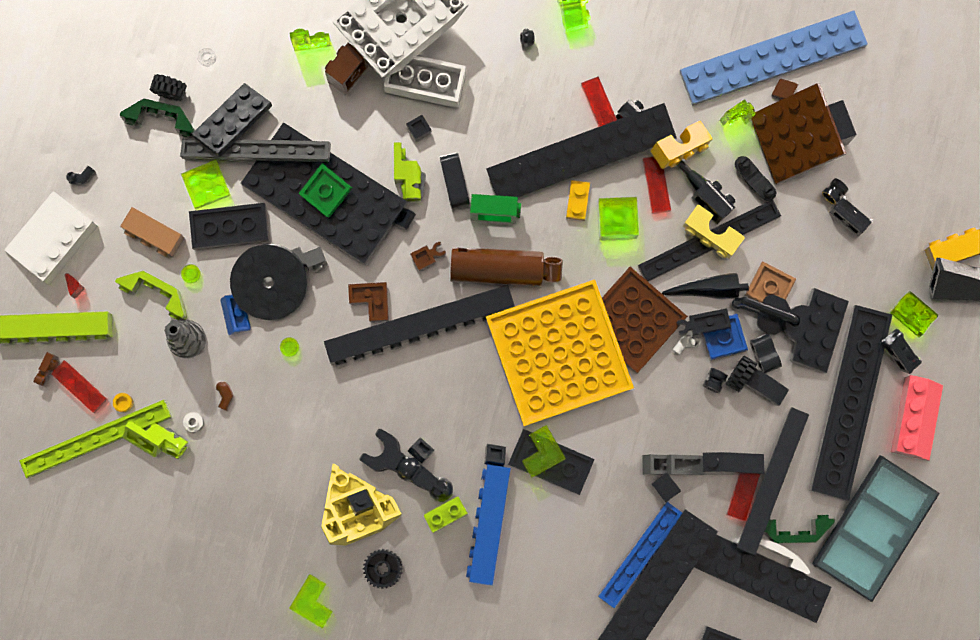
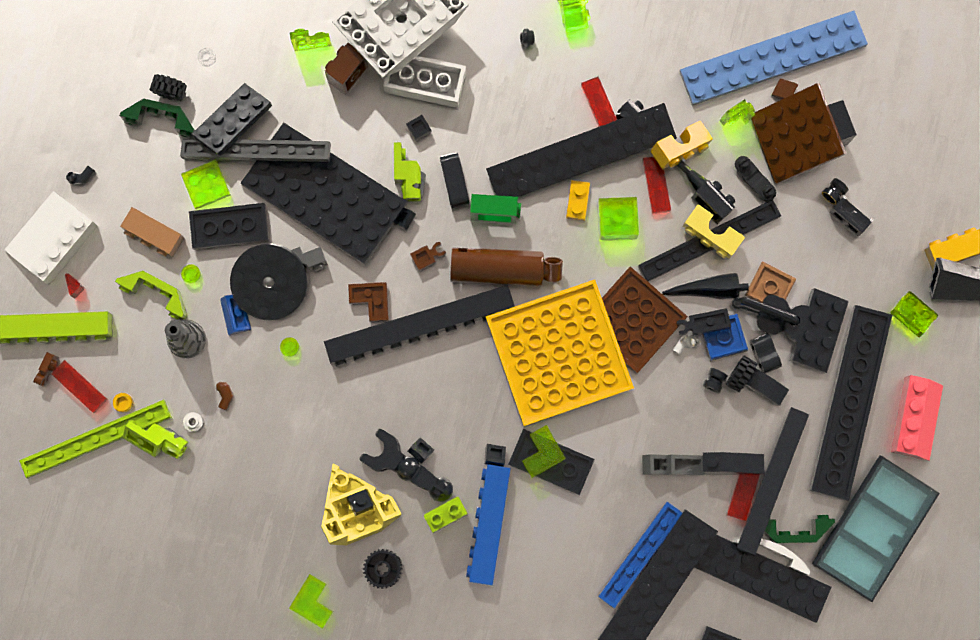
green plate [299,164,352,218] -> none
black panel [651,473,681,502] -> none
black hinge [881,329,922,374] -> none

